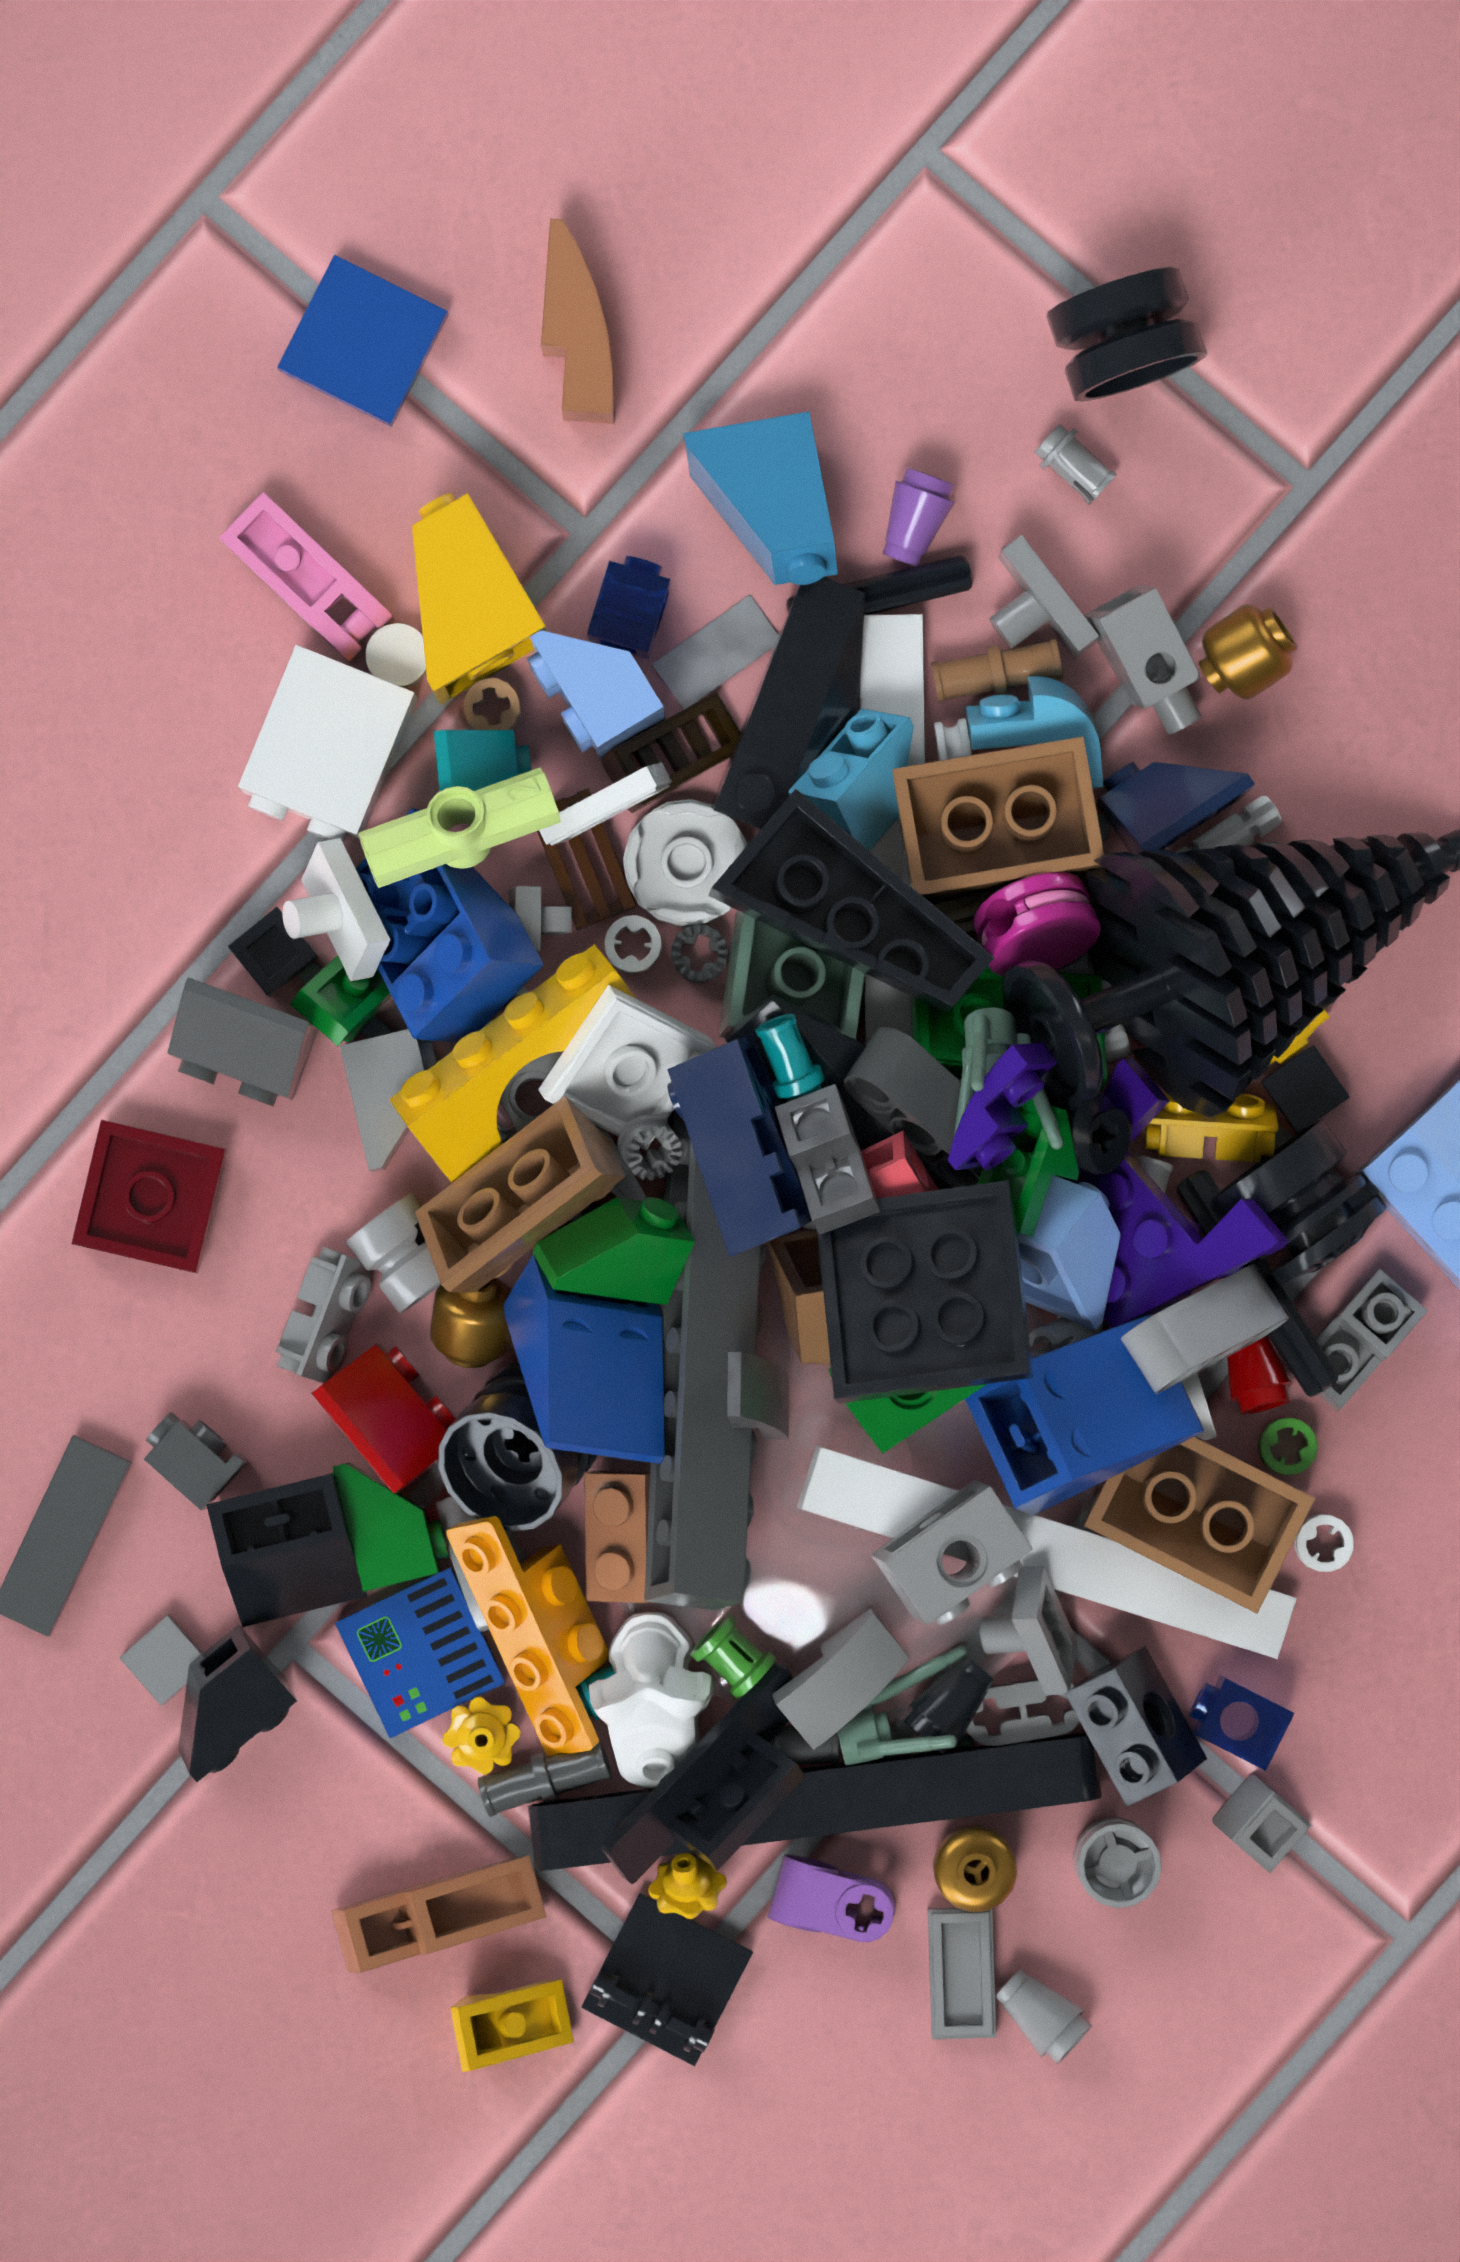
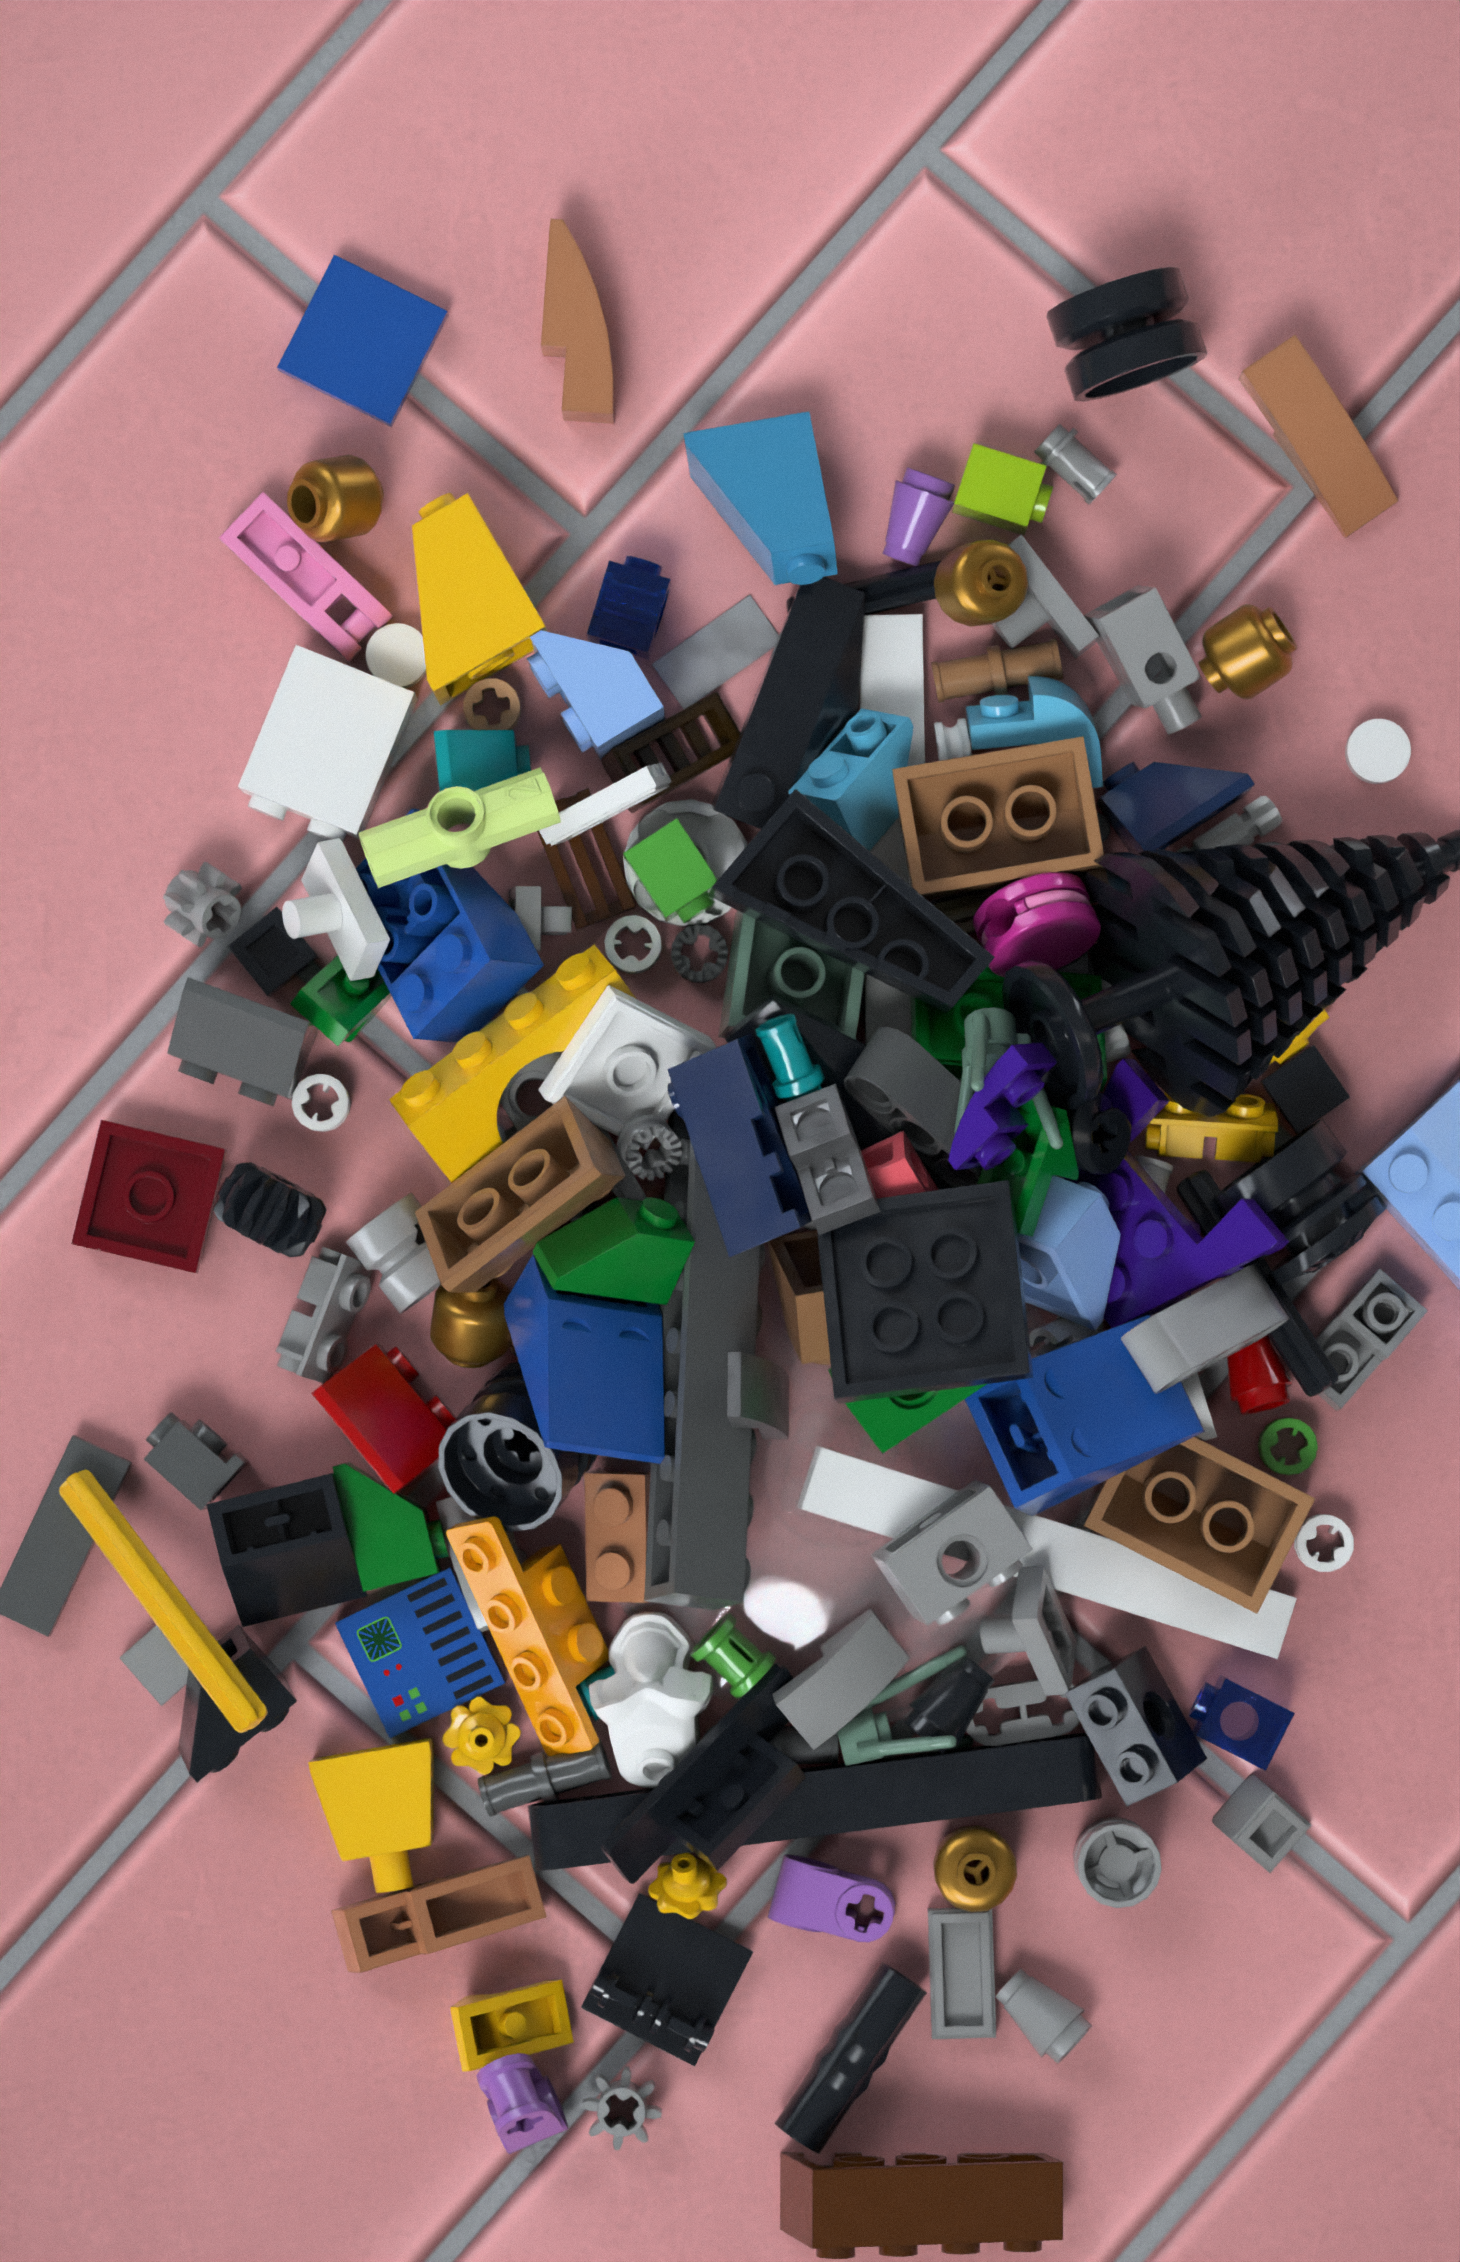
light grey slope [339,1029,438,1172] -> none
none -> yellow axle [59,1469,268,1733]
none -> light grey gear [163,862,242,947]
none -> black gear [213,1162,327,1257]
none -> pearl gold head [287,455,384,542]
none -> white bush [292,1074,351,1132]
none -> yellow torso [308,1737,434,1893]
none -> medium lavender piece [476,2053,569,2154]
none -> light grey gear [582,2066,662,2150]
none -> bright green brick [623,818,718,924]
none -> black axle [775,1962,927,2154]
none -> reddish brown wedge [780,2152,1063,2259]
none -> pearl gold head [934,539,1028,627]
none -> lime brick [952,443,1053,535]
none -> nougat slope [1238,335,1398,538]
none -> white tile [1345,719,1411,784]

